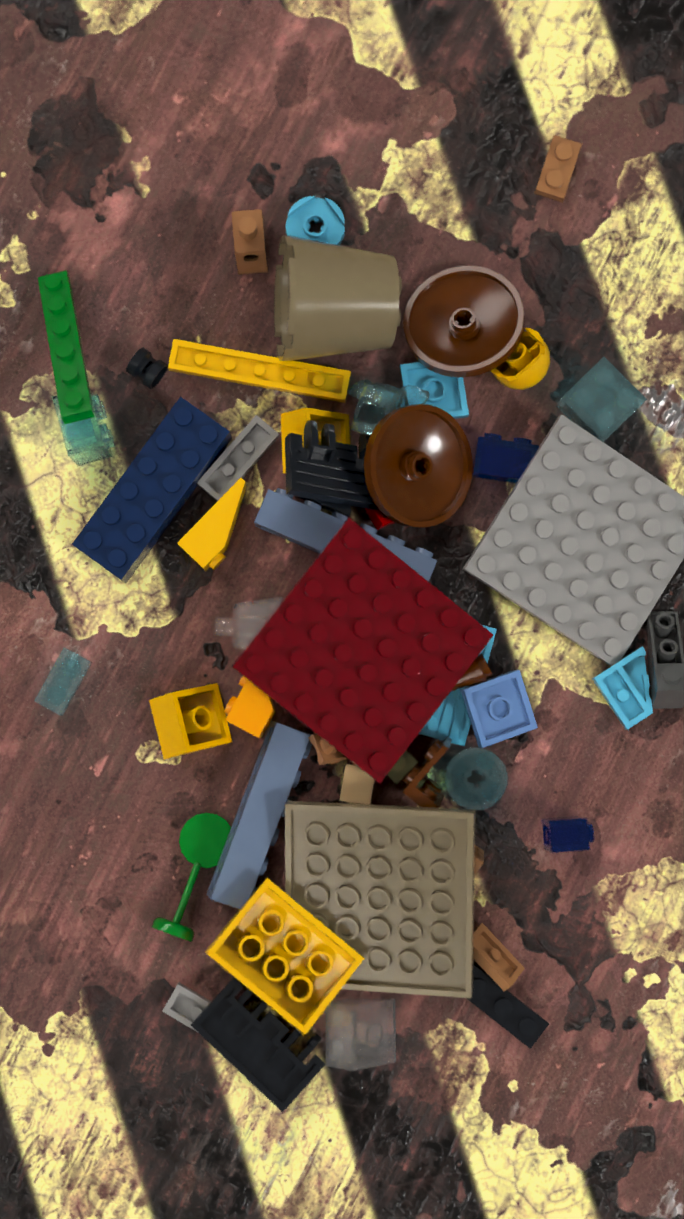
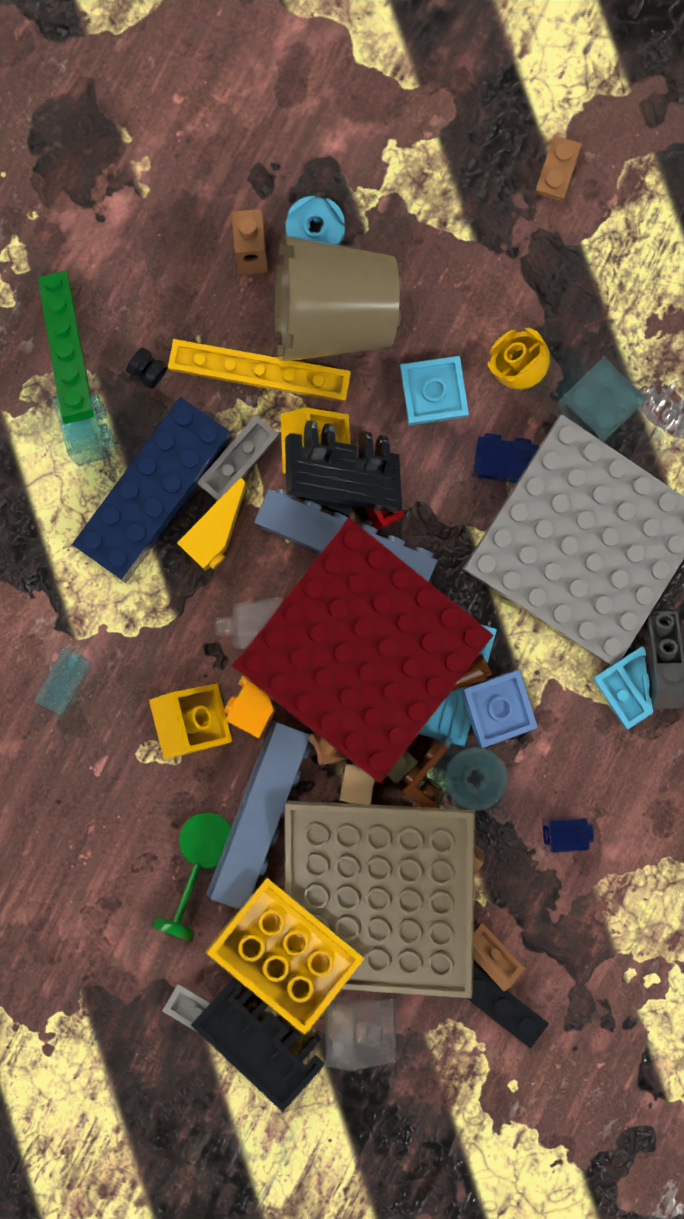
clear light blue piece [348,380,430,435] -> none
reddish brown dish [364,404,473,528] -> none
reddish brown dish [403,266,525,377] -> none

